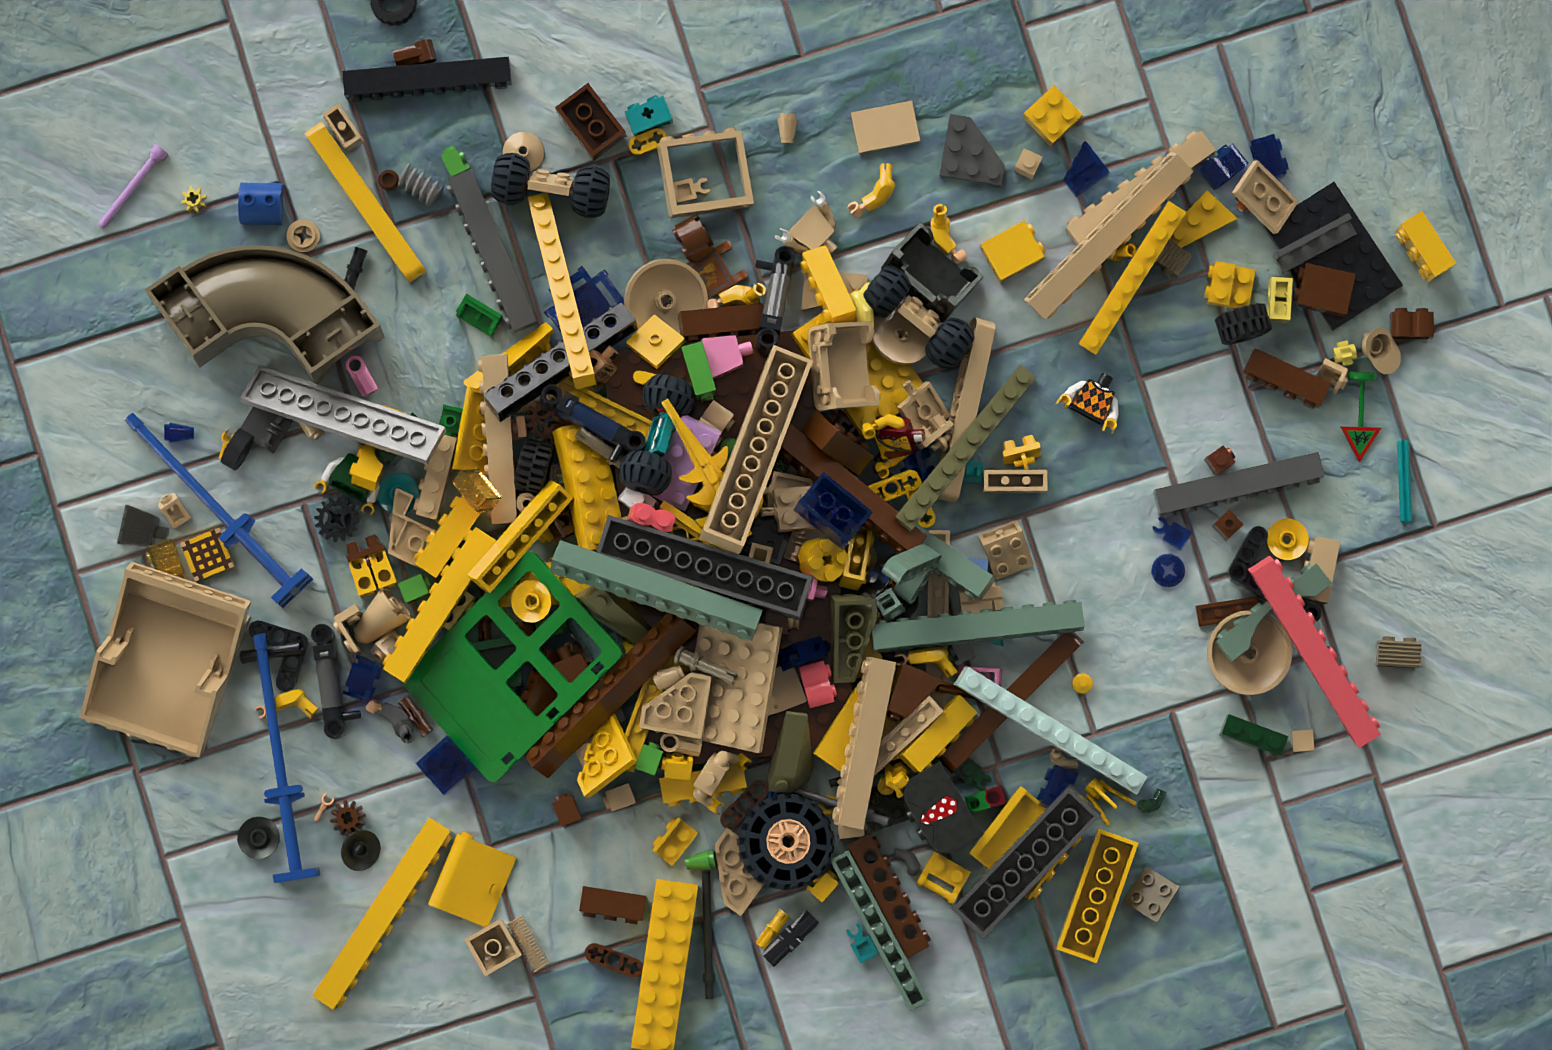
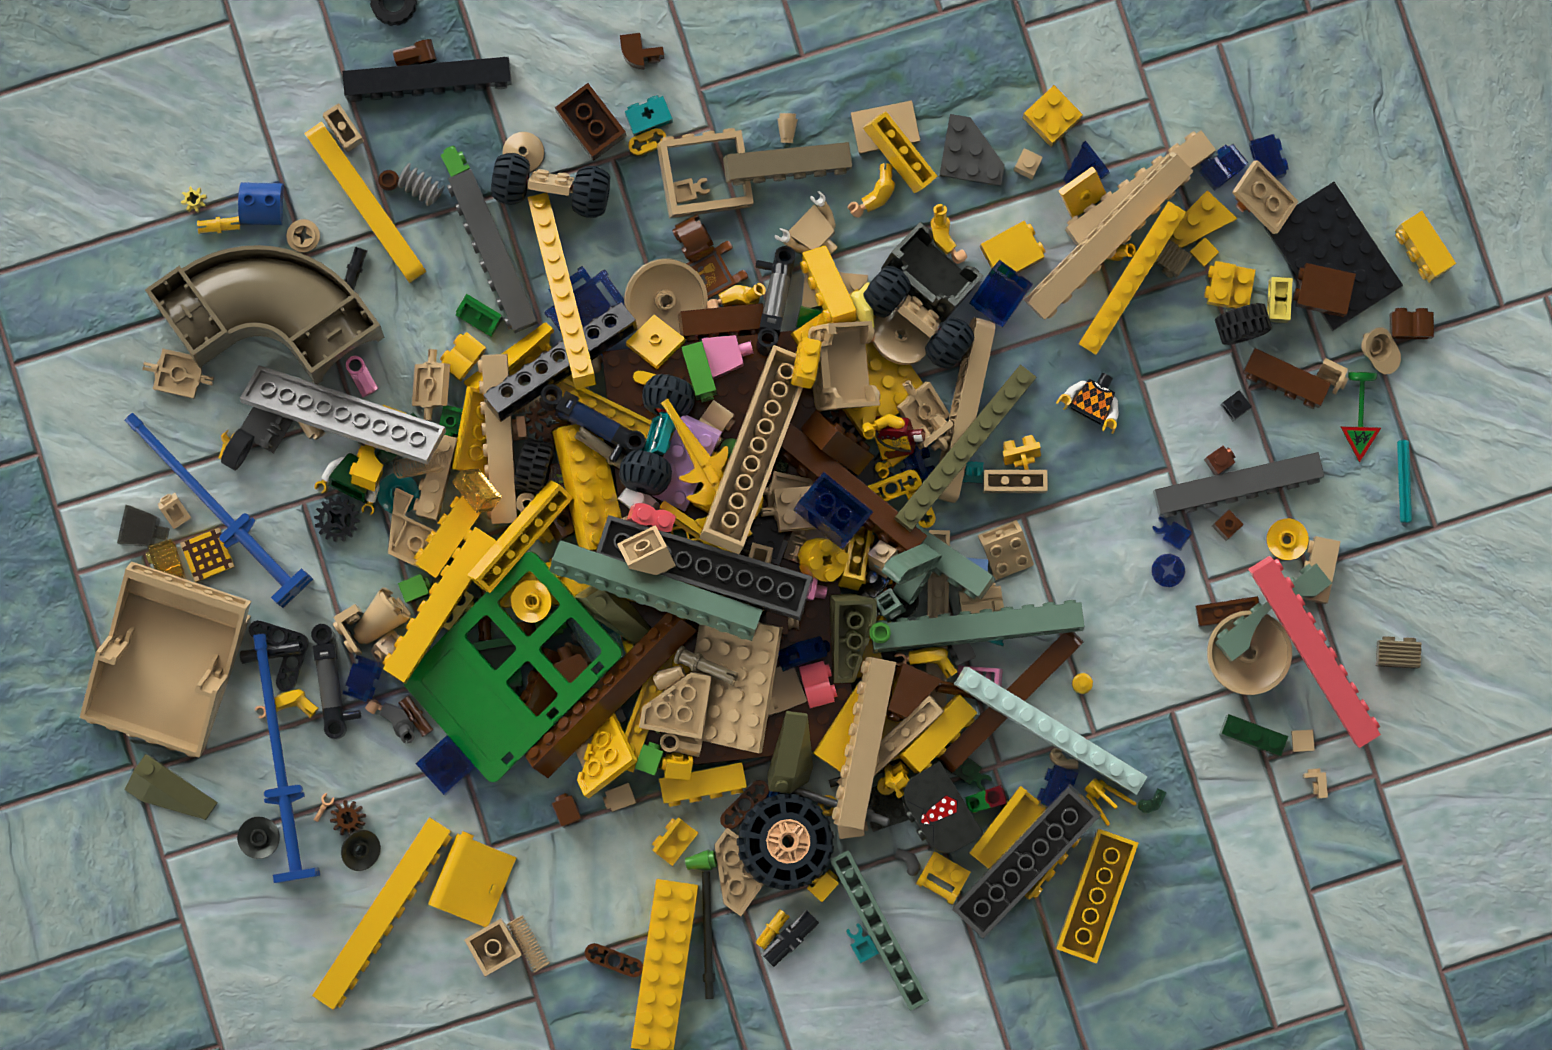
lavender piece [99,144,168,228] -> none
clear blue cone [164,422,194,443] -> none
yellow hips [346,534,398,598] -> none
medium nougat torso [568,345,618,394] -> none
reddish brown brick [579,886,647,925] -> none
tan torso [693,751,751,814] -> none
reddish brown brick [847,834,931,958] -> none
dark tan hinge [1123,866,1180,923] -> none
black beam [1227,526,1321,622] -> none
dark grey fence [1273,213,1357,274] -> none
light yellow gear [1333,340,1357,367] -> none
none -> olive wedge [124,754,218,820]
none -> tan plate [143,348,214,399]
none -> yellow pin [197,216,240,234]
none -> tan piece [393,451,449,479]
none -> tan plate [412,349,450,421]
none -> yellow brick [440,332,487,382]
none -> tan slope [617,525,676,575]
none -> reddish brown brick [620,33,664,70]
none -> dark tan brick [723,142,852,186]
none -> yellow brick [791,337,822,389]
none -> green tile [795,306,821,328]
none -> yellow brick [863,111,938,193]
none -> tan brick [868,540,898,578]
none -> bright green plate [869,622,891,644]
none -> clear blue brick [969,260,1033,328]
none -> yellow plate [1059,167,1106,218]
none -> yellow tile [1189,237,1219,267]
none -> black brick [1220,390,1252,422]
none -> tan bracket [1303,768,1328,799]

